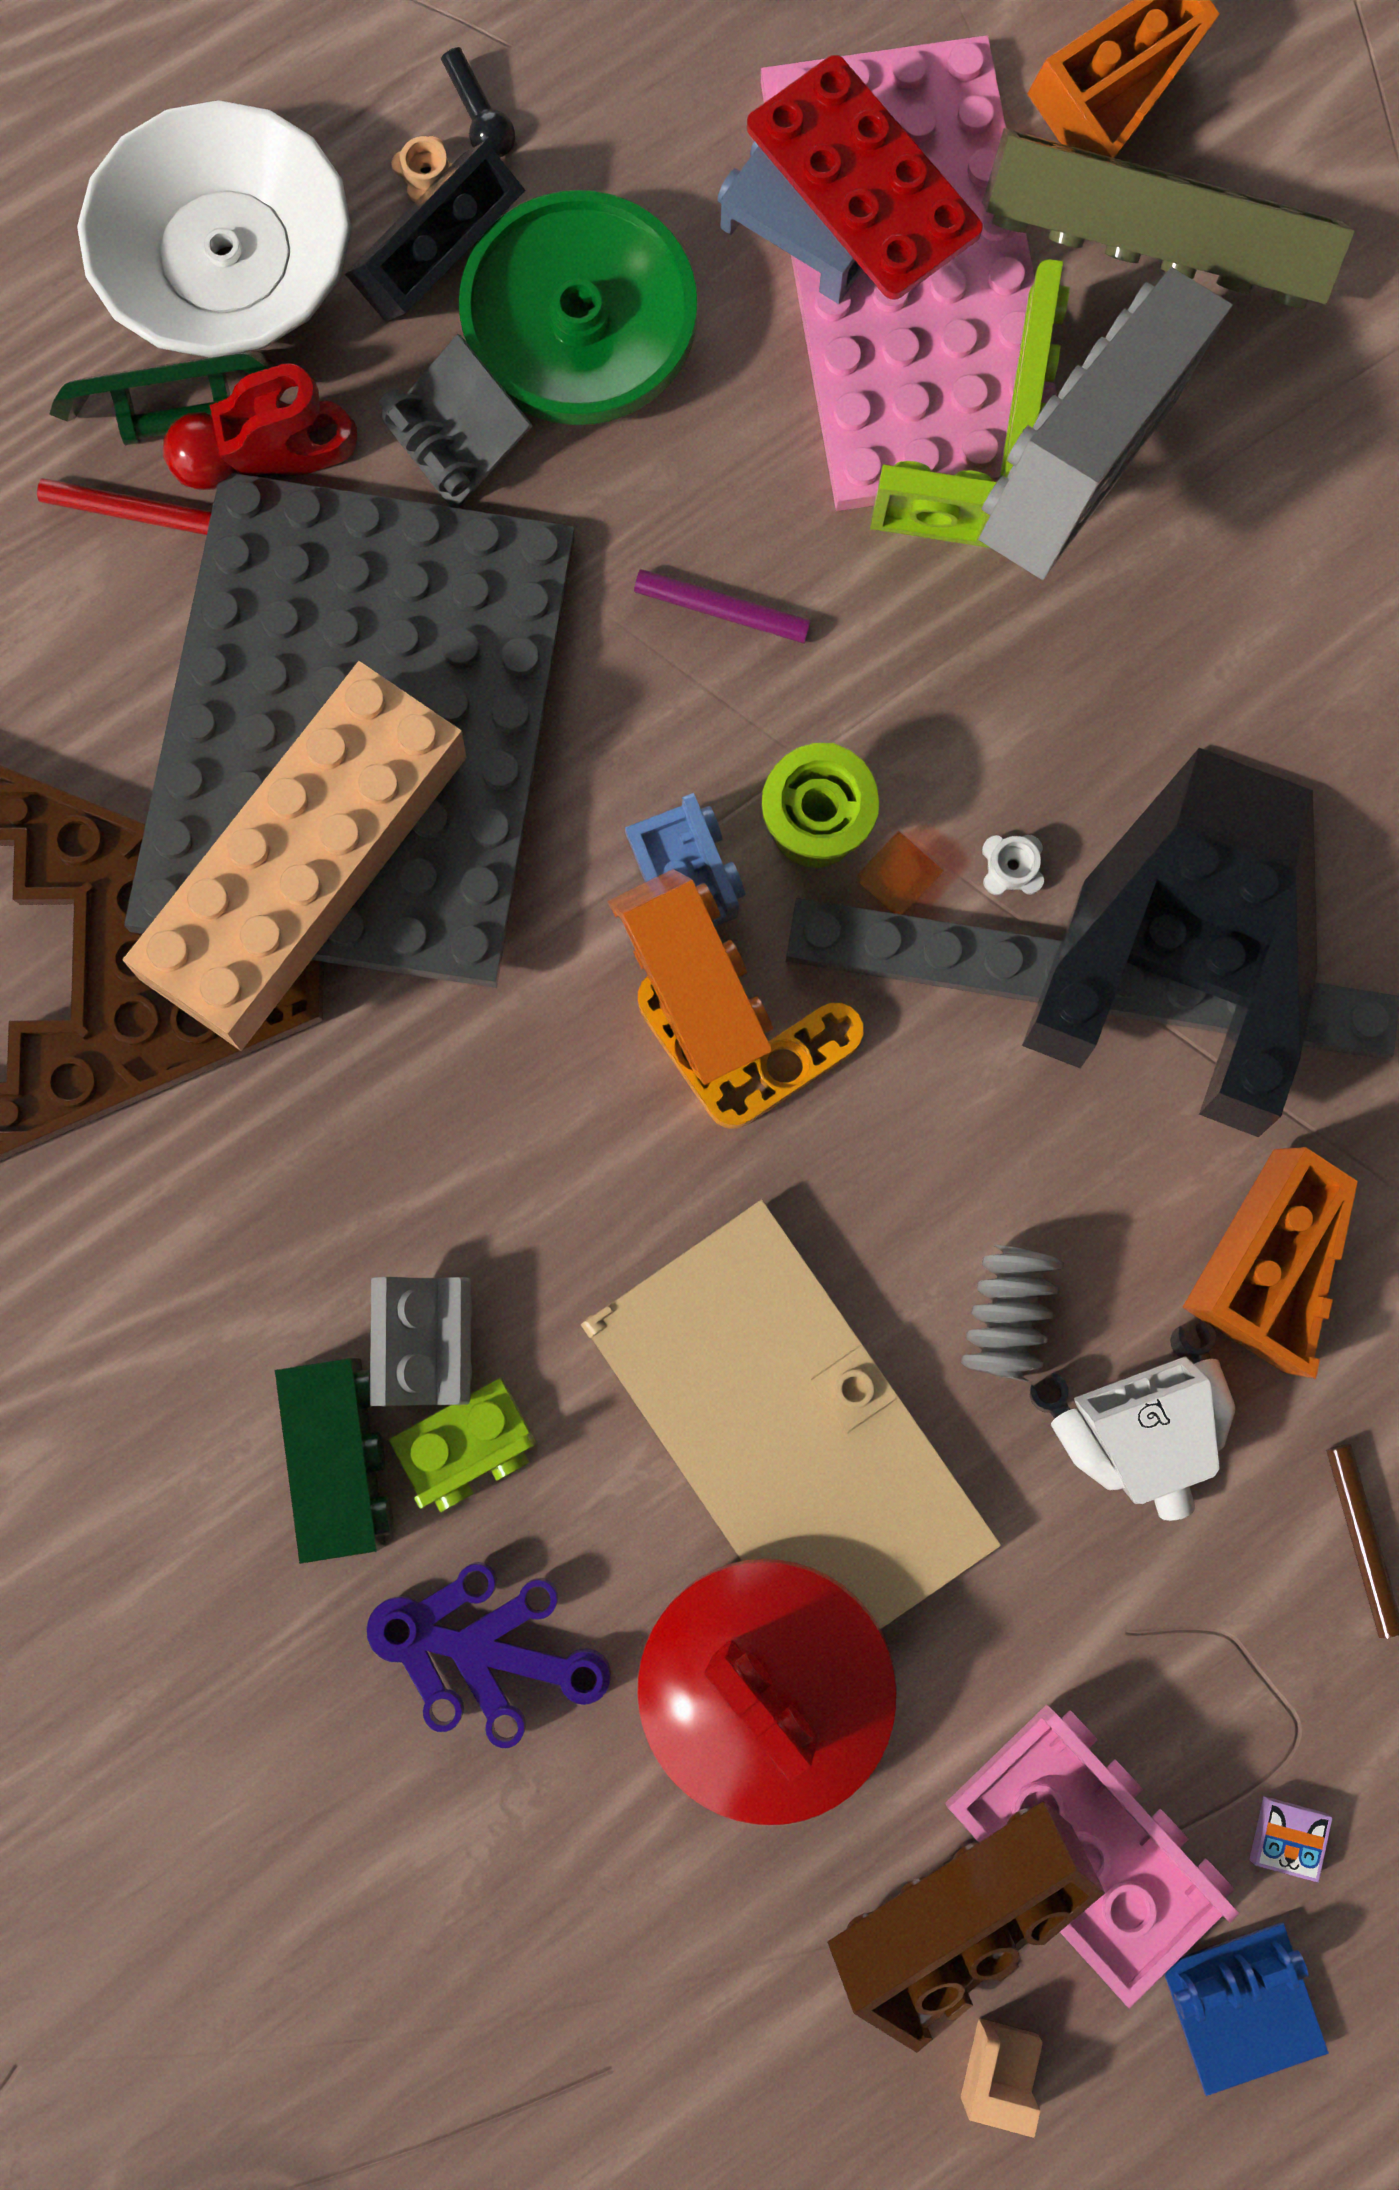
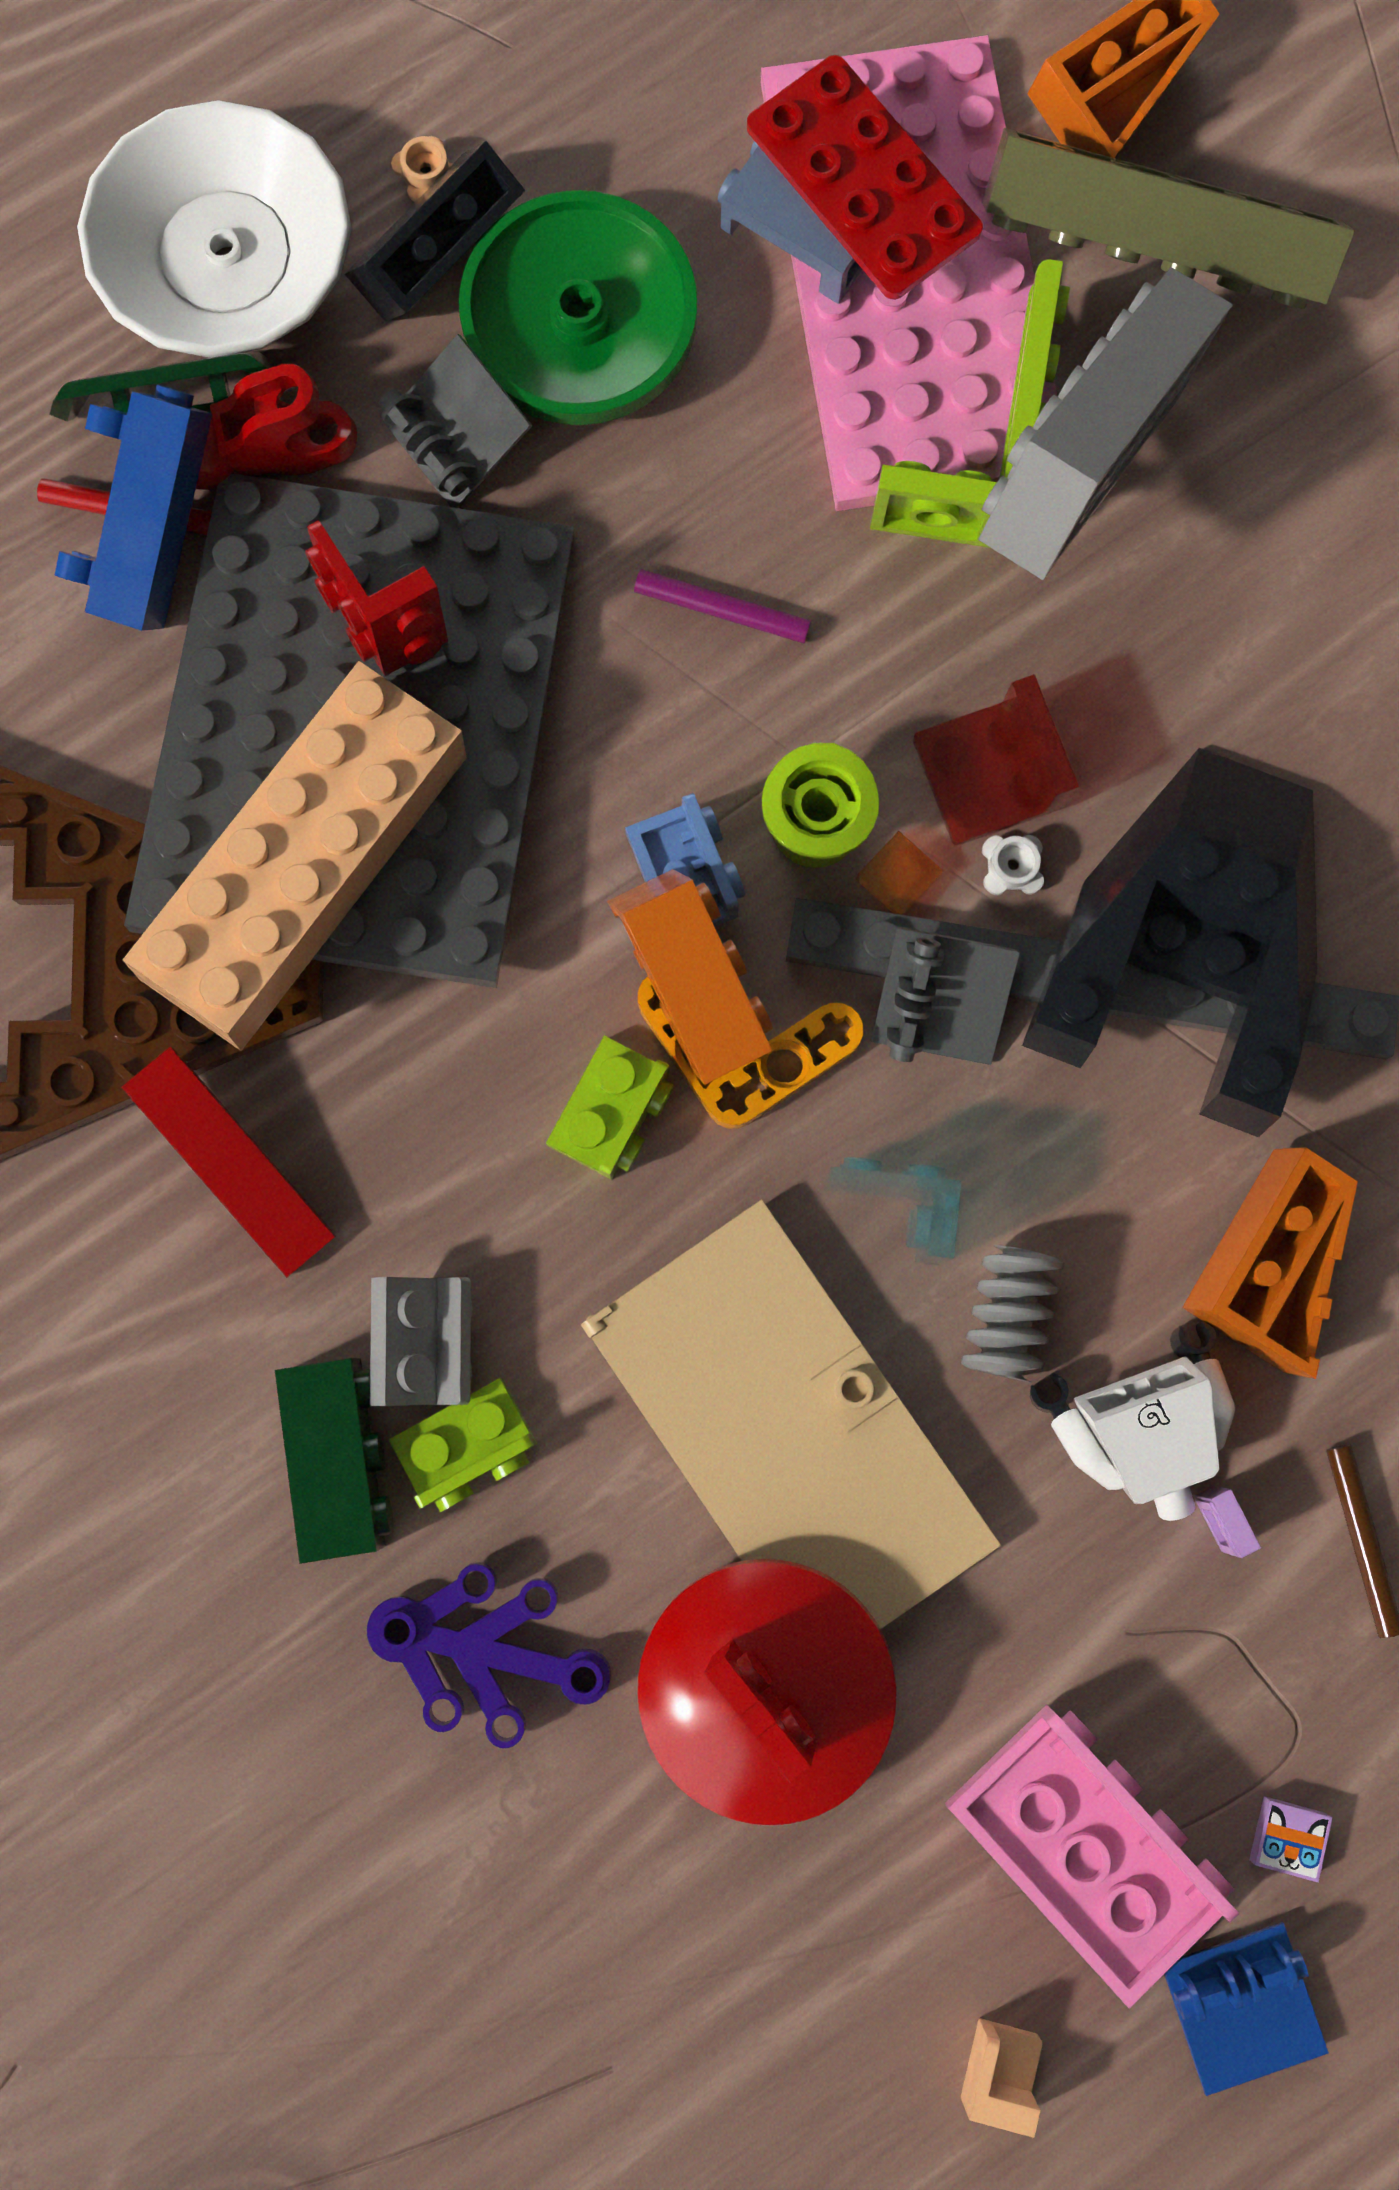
black bar [441,47,515,157] -> none
reddish brown wedge [827,1801,1105,2053] -> none
none -> blue brick [54,384,212,631]
none -> red tile [121,1047,336,1278]
none -> red bracket [305,520,448,676]
none -> lime bracket [546,1035,674,1180]
none -> clear light blue bracket [823,1157,961,1265]
none -> dark grey hinge [871,926,1020,1065]
none -> clear red bracket [913,674,1079,845]
none -> lavender tile [1195,1486,1261,1558]

